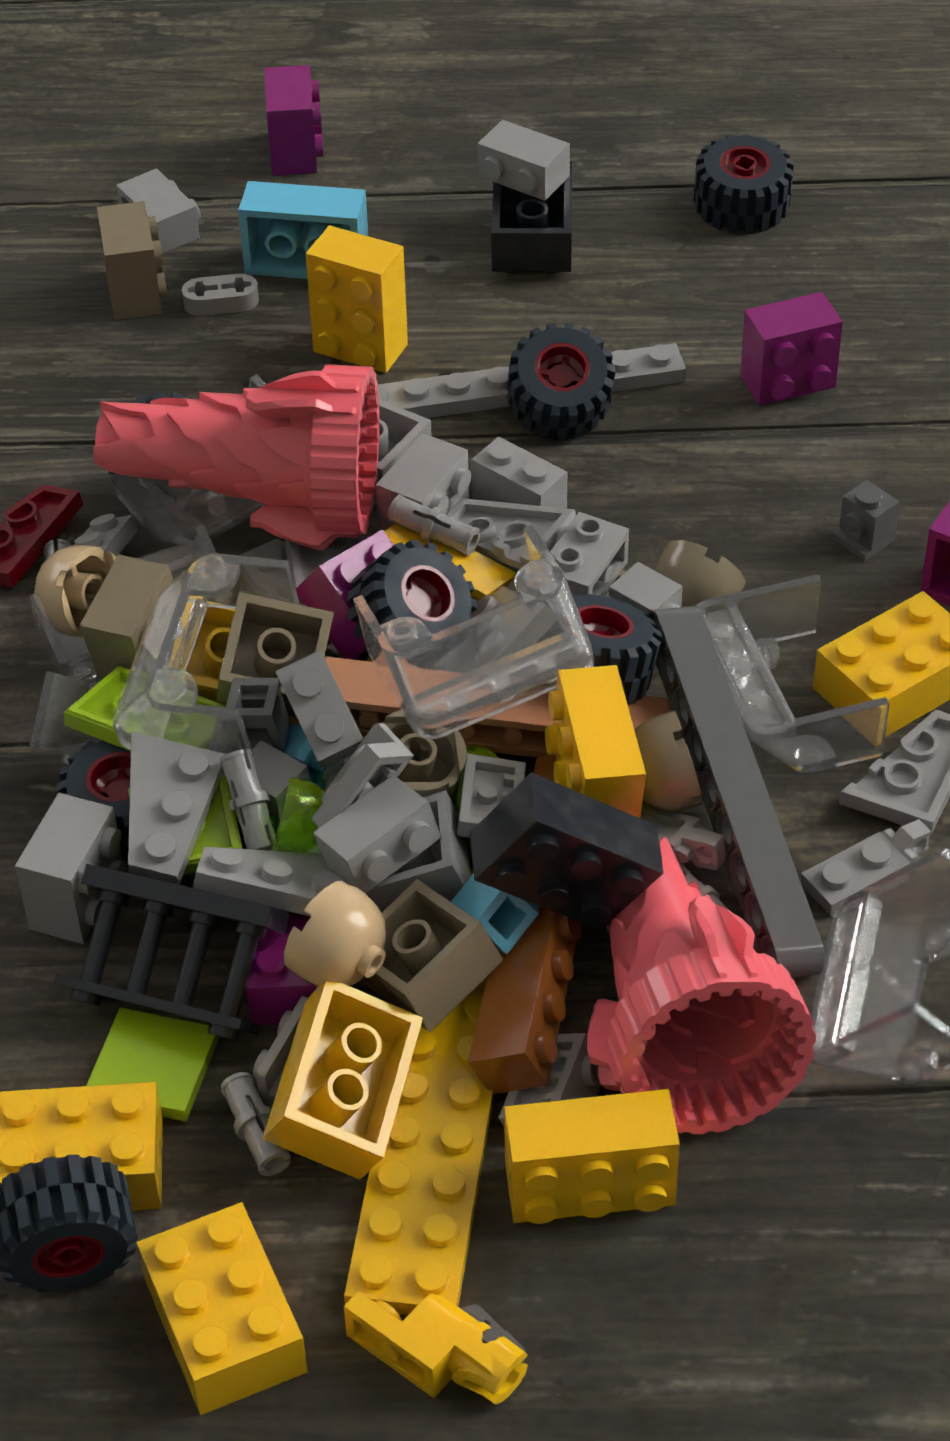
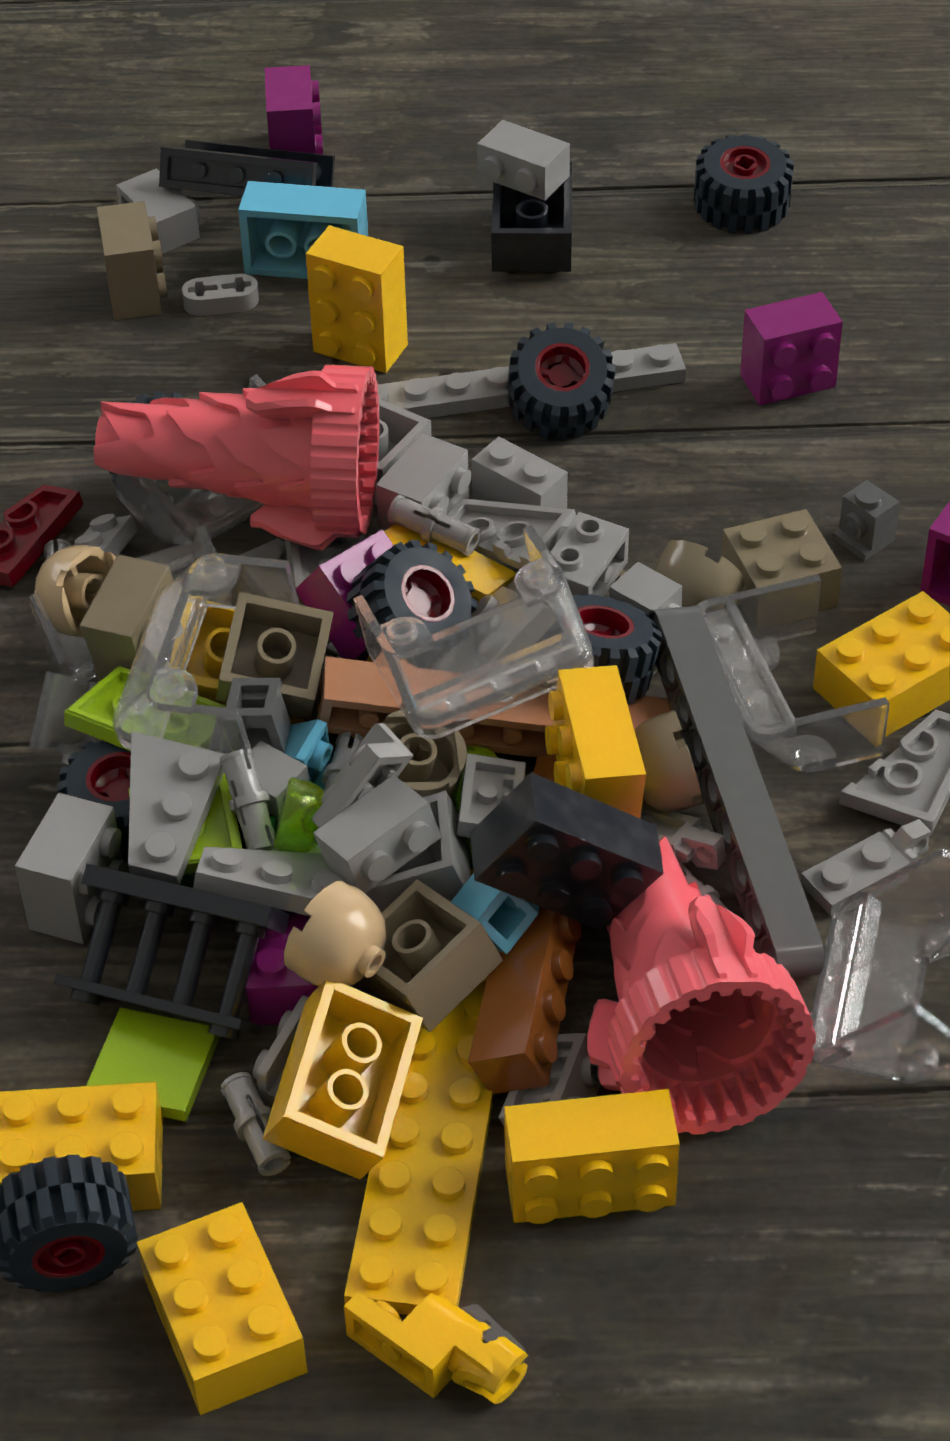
light grey brick [275,650,363,768] -> none
none -> black fence [159,140,335,196]
none -> dark tan brick [721,509,842,628]

